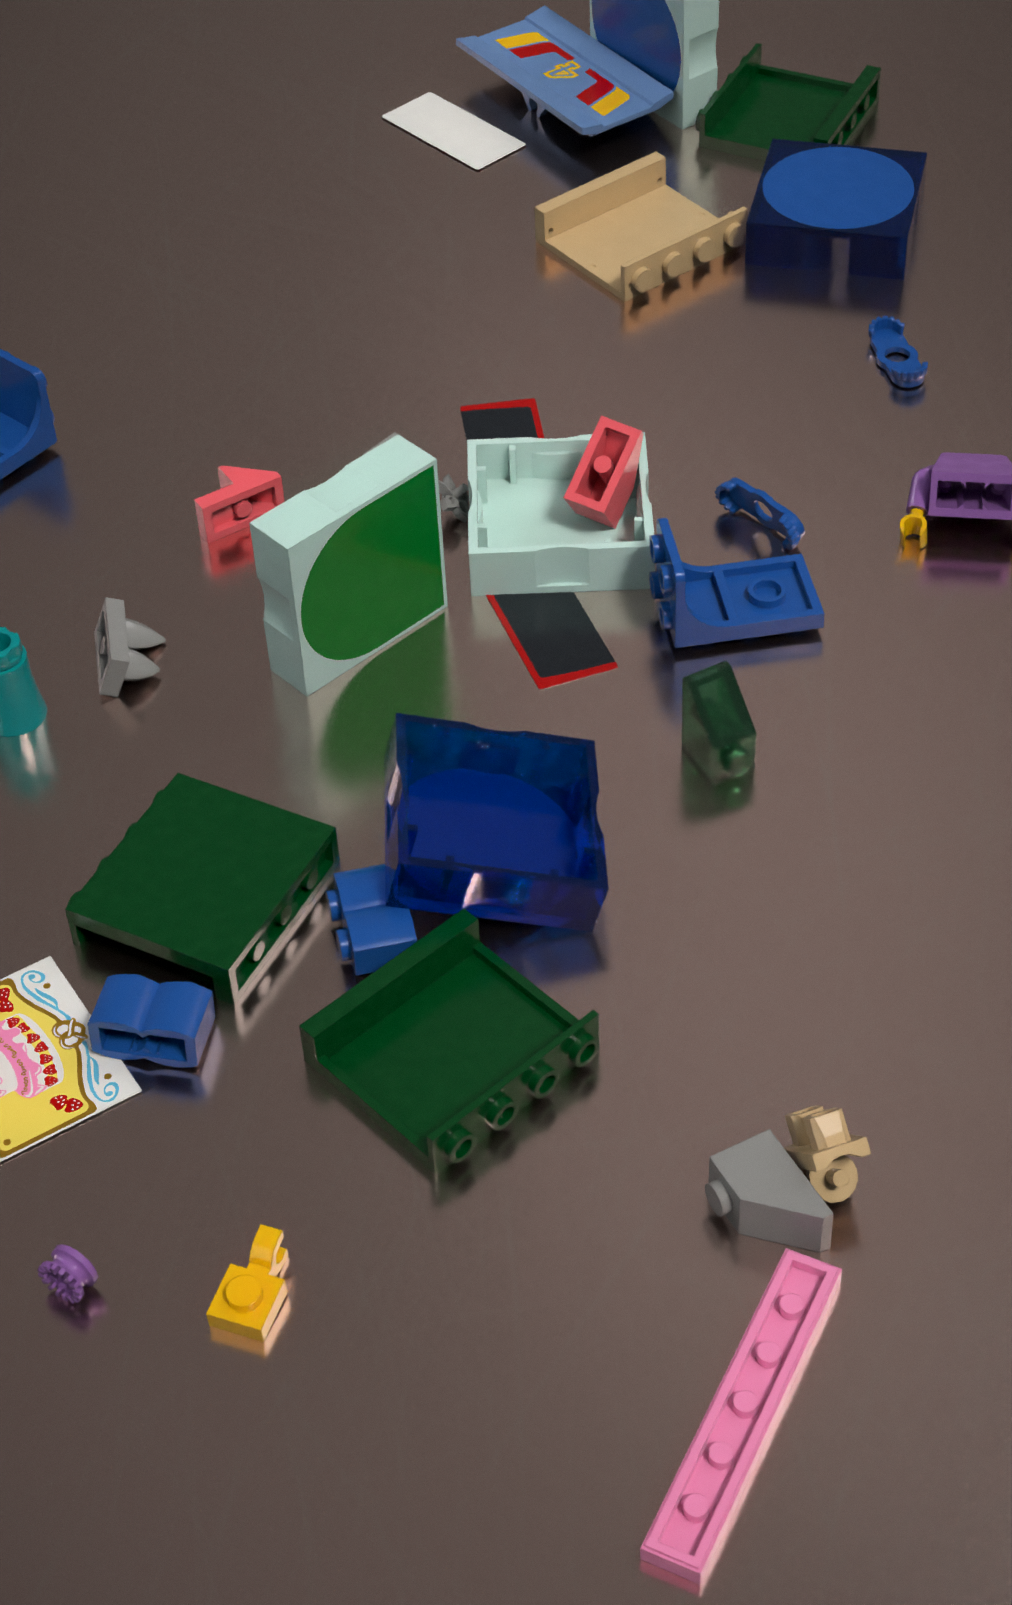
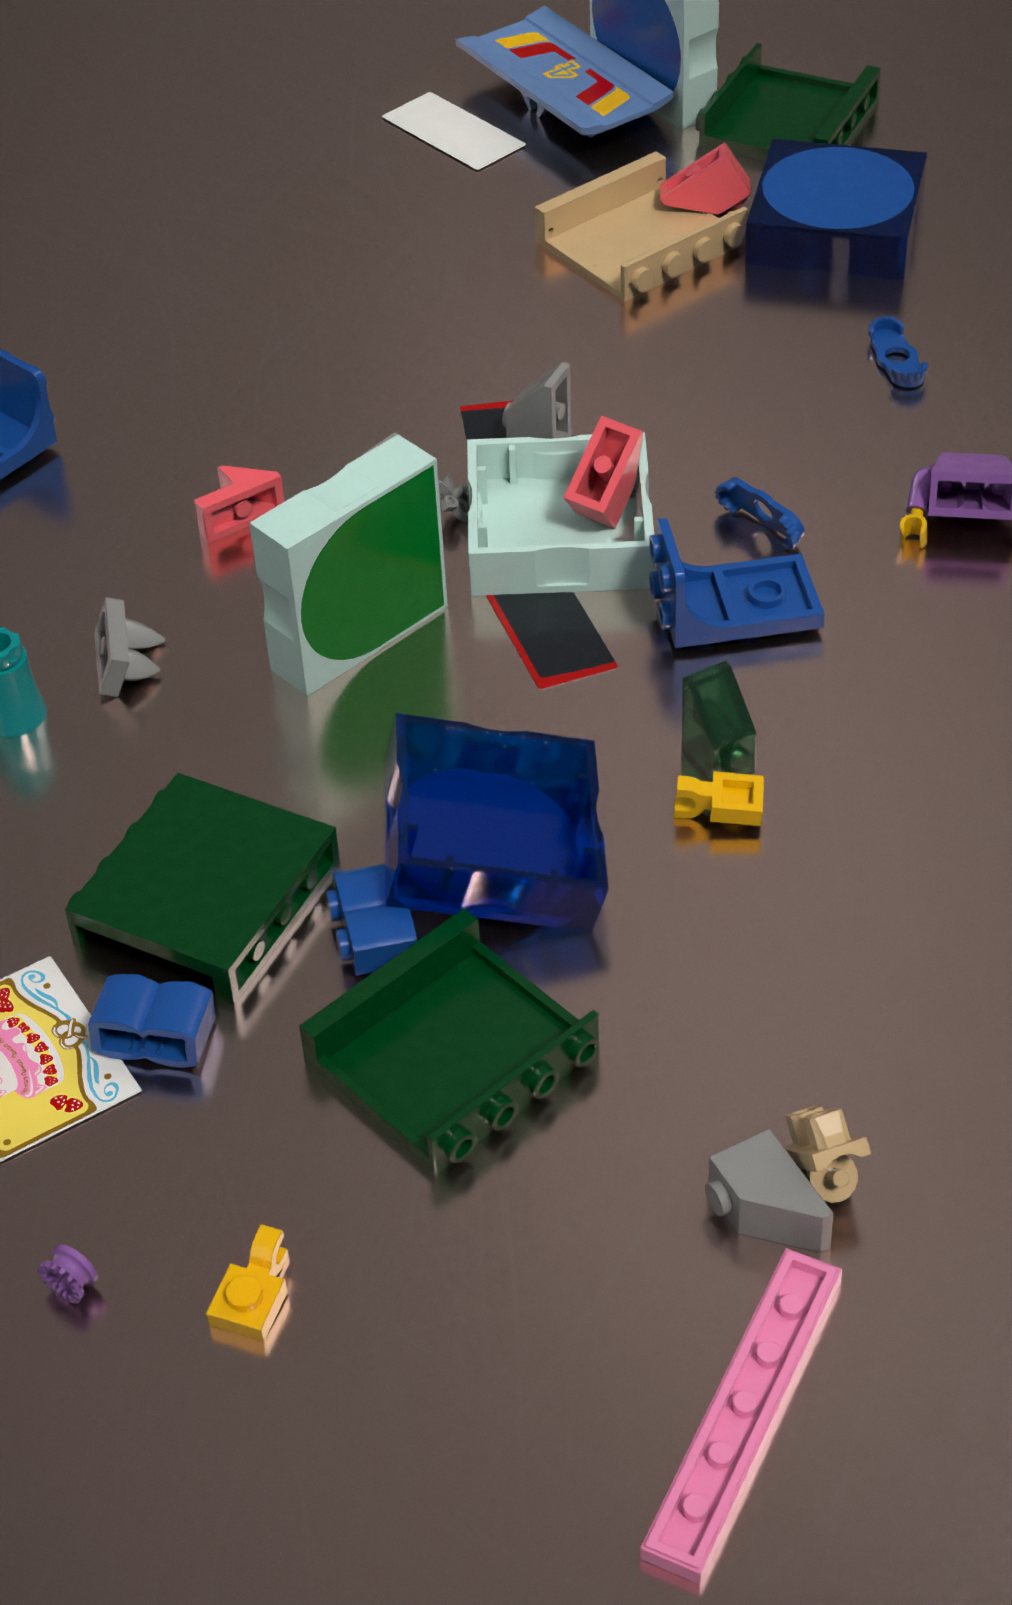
none -> light grey slope [502,362,572,439]
none -> coral slope [660,142,751,215]
none -> yellow plate [673,771,764,826]

